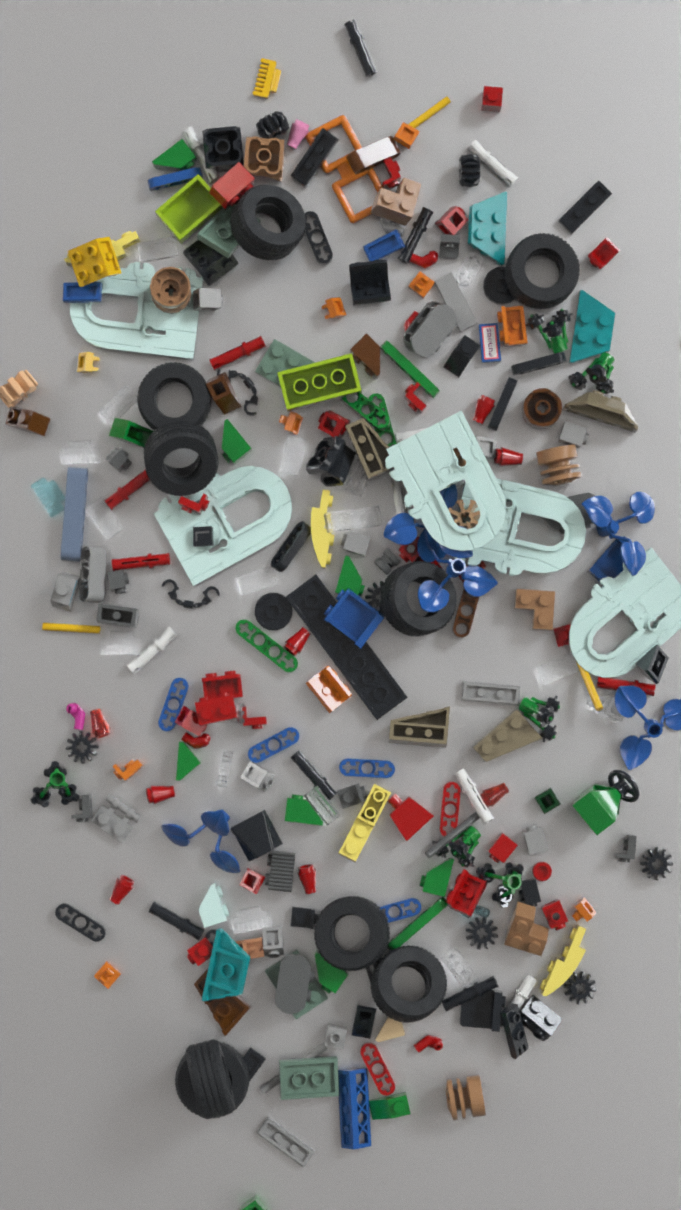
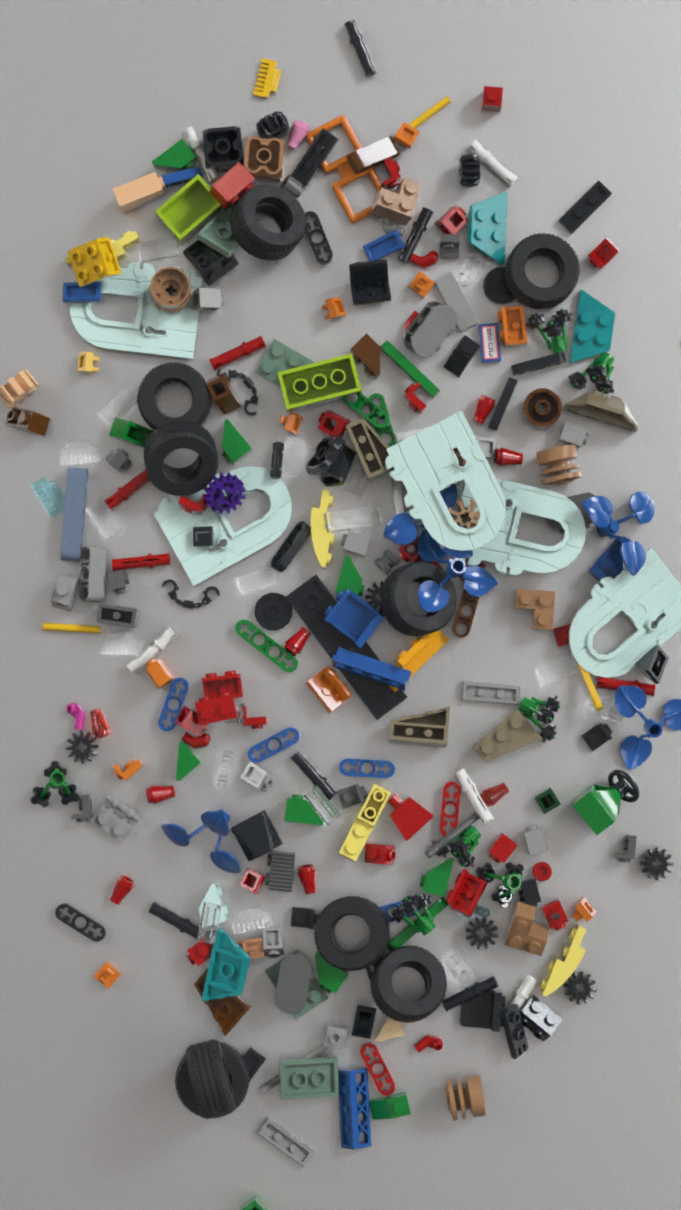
none -> light nougat slope [113,172,166,214]
none -> orange brick [145,658,175,689]
none -> clear tile [197,902,222,944]
none -> dark purple gear [204,472,246,514]
none -> black axle [270,442,284,479]
none -> dark grey plate [280,175,303,198]
none -> blue fence [332,647,411,691]
none -> red bracket [364,843,396,865]
none -> light orange bracket [388,630,449,692]
none -> plant [391,894,436,936]
none -> black bracket [581,722,613,751]

